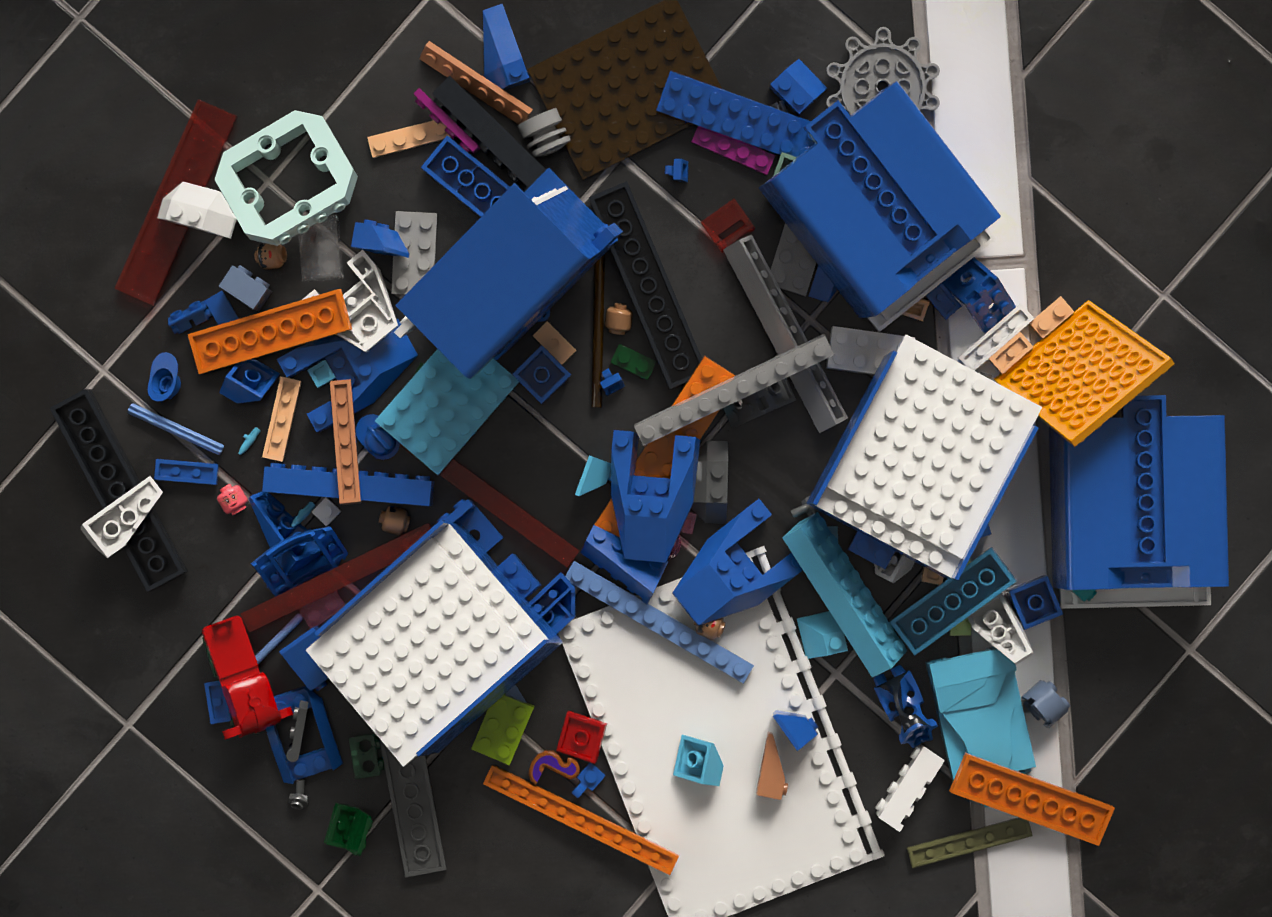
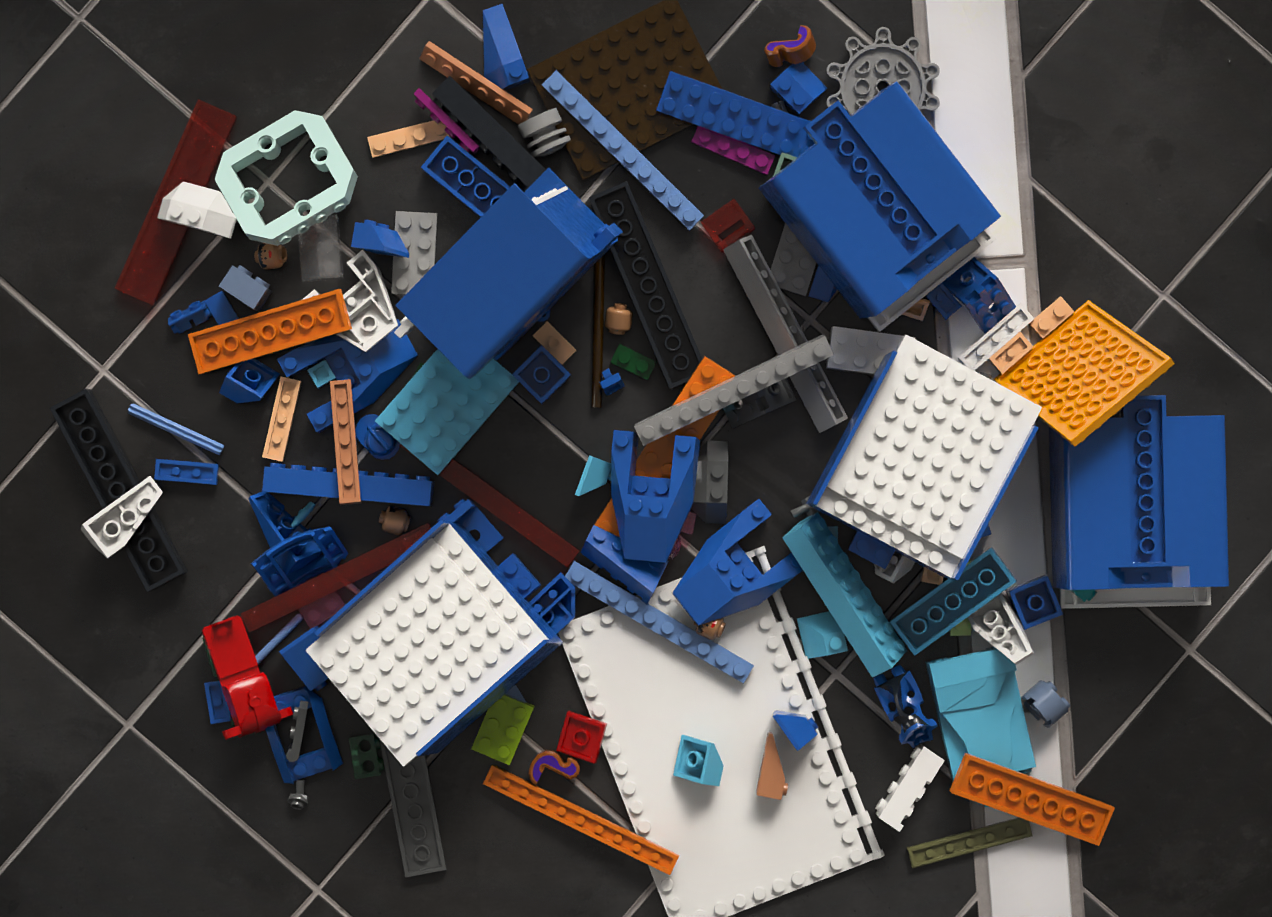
blue piece [148,352,181,402] -> none
coral head [217,484,248,515] -> none
medium azure helmet [238,427,261,455] -> none
white plate [312,497,342,526] -> none
dark green bracket [324,803,372,856] -> none
blue plate [572,762,606,798] -> none
blue tile [665,159,688,182] -> none
none -> medium blue plate [542,70,704,231]
none -> dark orange animal [764,25,816,67]

